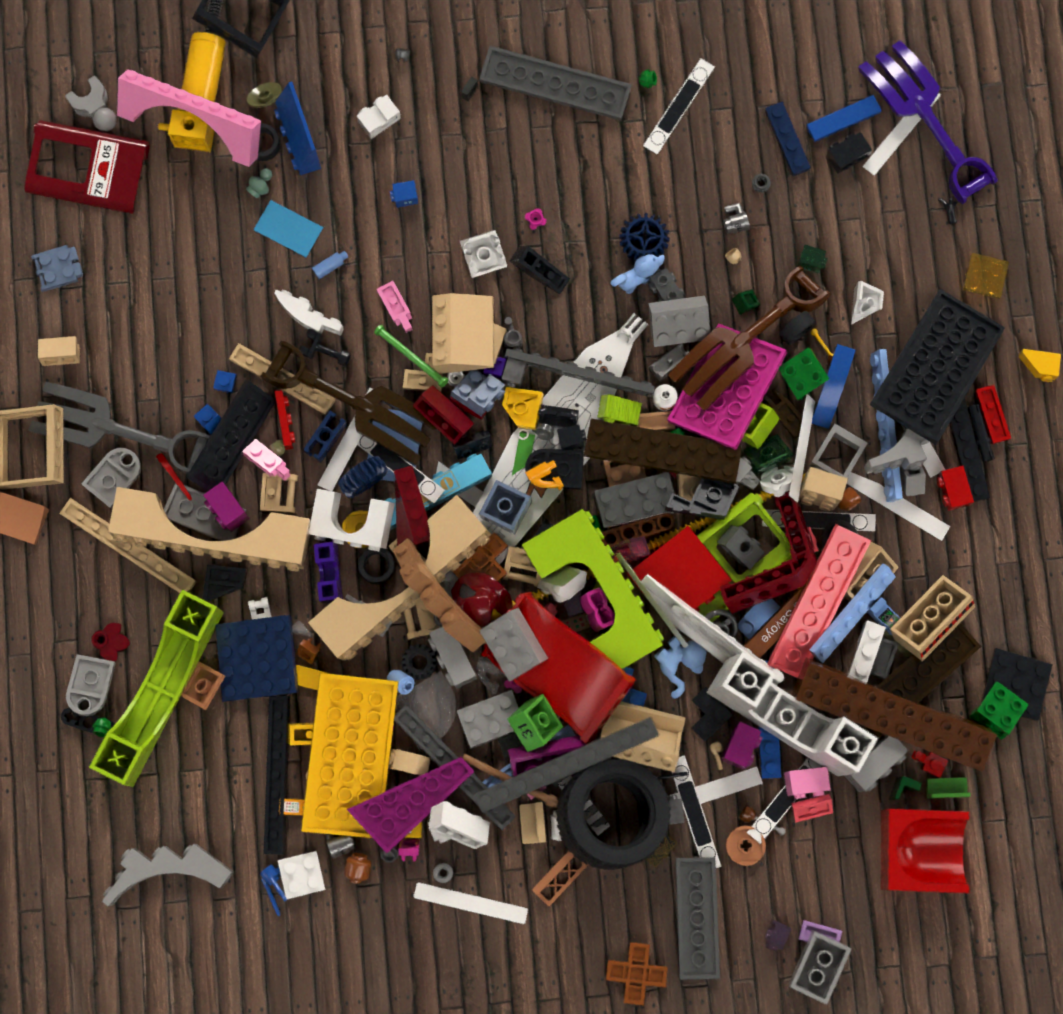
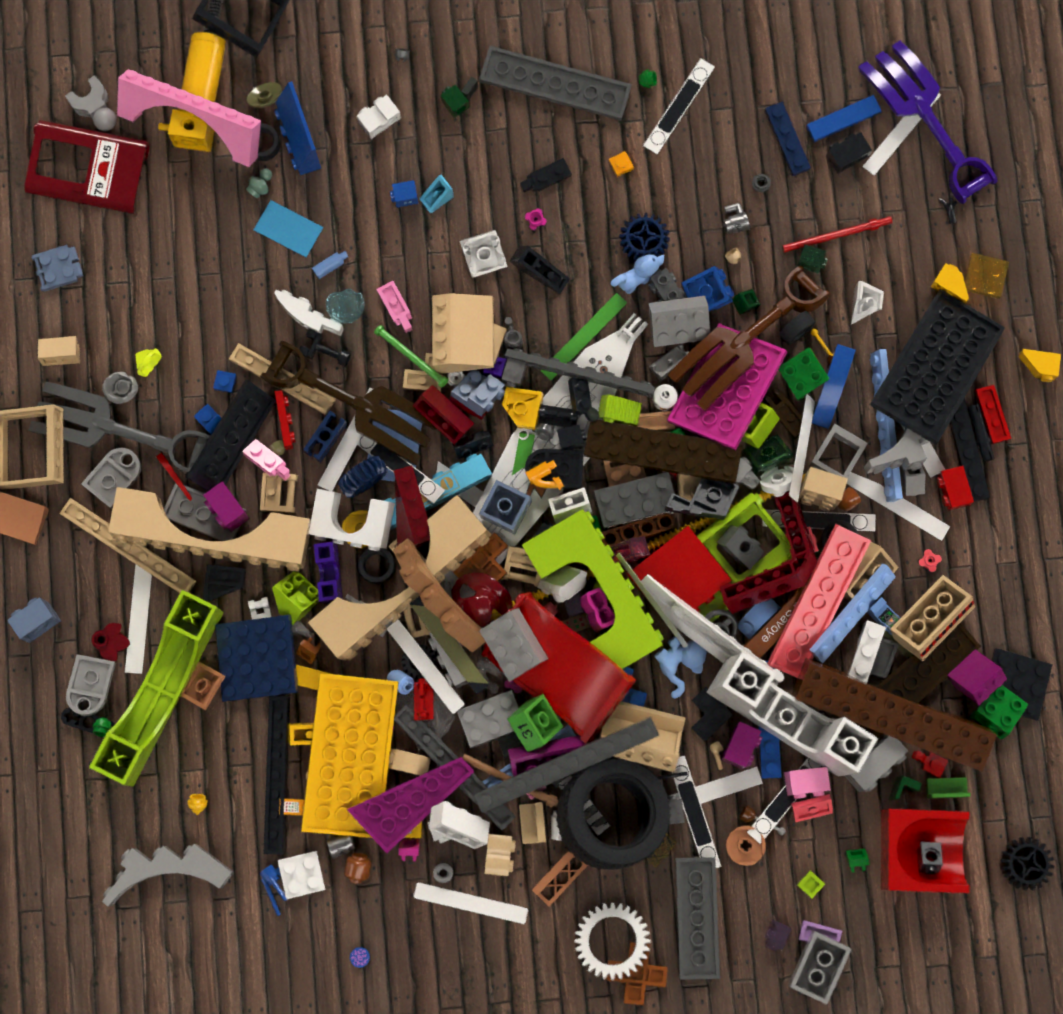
dark grey plate [380,847,399,863] -> none
none -> sand blue brick [7,597,61,643]
none -> light grey hair [102,372,138,404]
none -> white sticker [125,564,152,674]
none -> neon yellow piece [135,348,162,377]
none -> yellow plate [188,794,207,815]
none -> lime slope [272,571,319,626]
none -> clear light blue piece [325,289,365,324]
none -> blue tile [350,947,370,968]
none -> white sticker [387,620,464,714]
none -> olive sticker [410,596,489,694]
none -> red hinge [414,678,434,721]
none -> medium azure slope [420,175,453,213]
none -> dark green brick [441,84,469,118]
none -> tan brick [485,834,516,876]
none -> black hinge [520,158,572,193]
none -> bright green sticker [541,293,627,380]
none -> white brick [548,488,593,524]
none -> black hinge [568,377,599,422]
none -> white piece [575,903,651,980]
none -> light orange plate [609,151,634,177]
none -> blue plate [681,266,734,312]
none -> red bar [782,216,892,253]
none -> lime plate [797,870,825,899]
none -> green tile [846,848,869,872]
none -> black brick [917,842,943,875]
none -> coral plate [919,549,942,572]
none -> yellow slope [931,263,969,303]
none -> magenta brick [947,649,1007,705]
none -> black gear [1000,837,1054,891]

